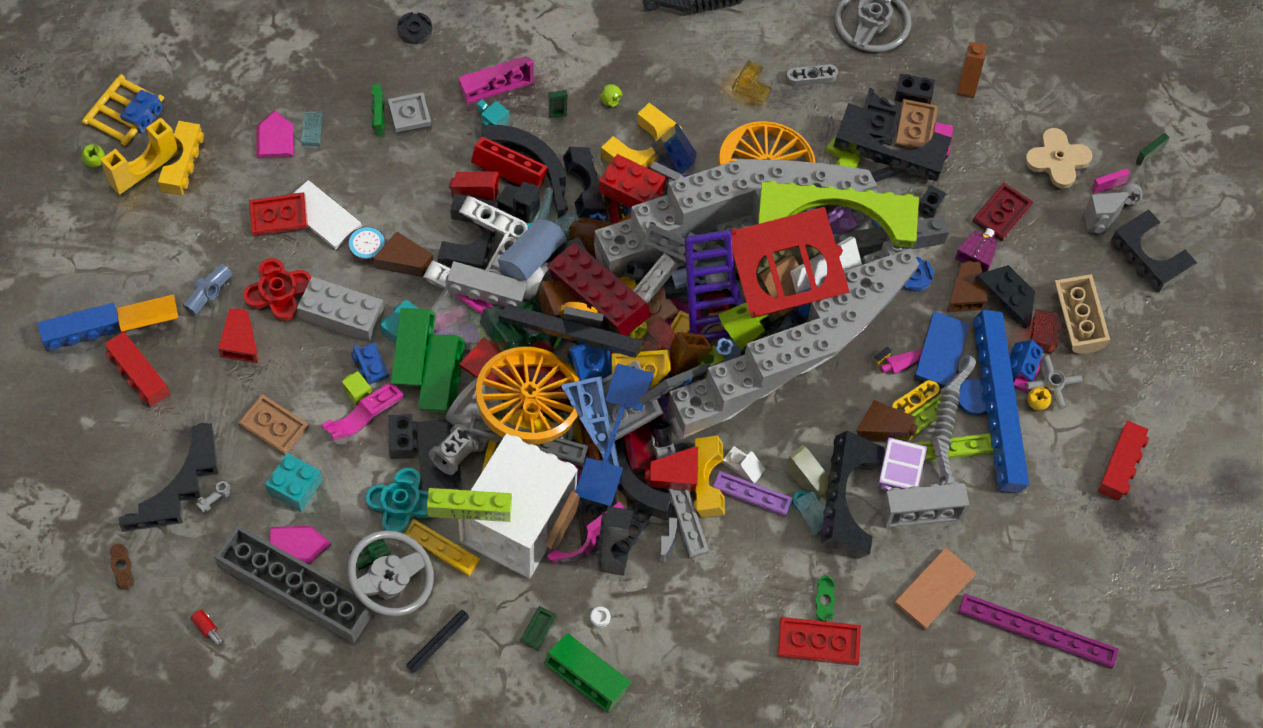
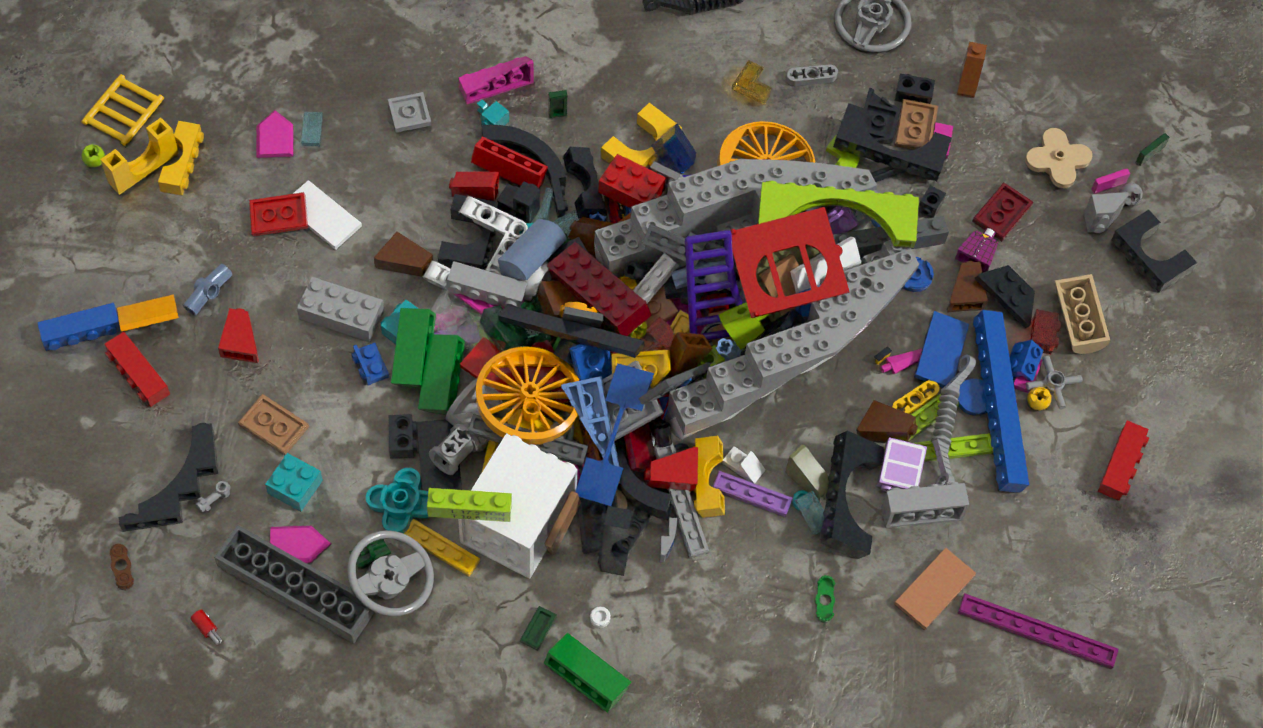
blue bracket [120,90,163,133] -> none
red plant [243,258,311,321] -> none
dark pink piece [321,382,403,441] -> none
lime brick [342,371,372,407] -> none
piece [348,227,386,260] -> none
green hinge [371,84,385,135] -> none
black tile [397,12,433,44] -> none
black axle [406,610,469,673] -> none
dark pink piece [547,501,625,564] -> none
lime piece [600,84,623,107] -> none
red tile [777,617,861,666] -> none

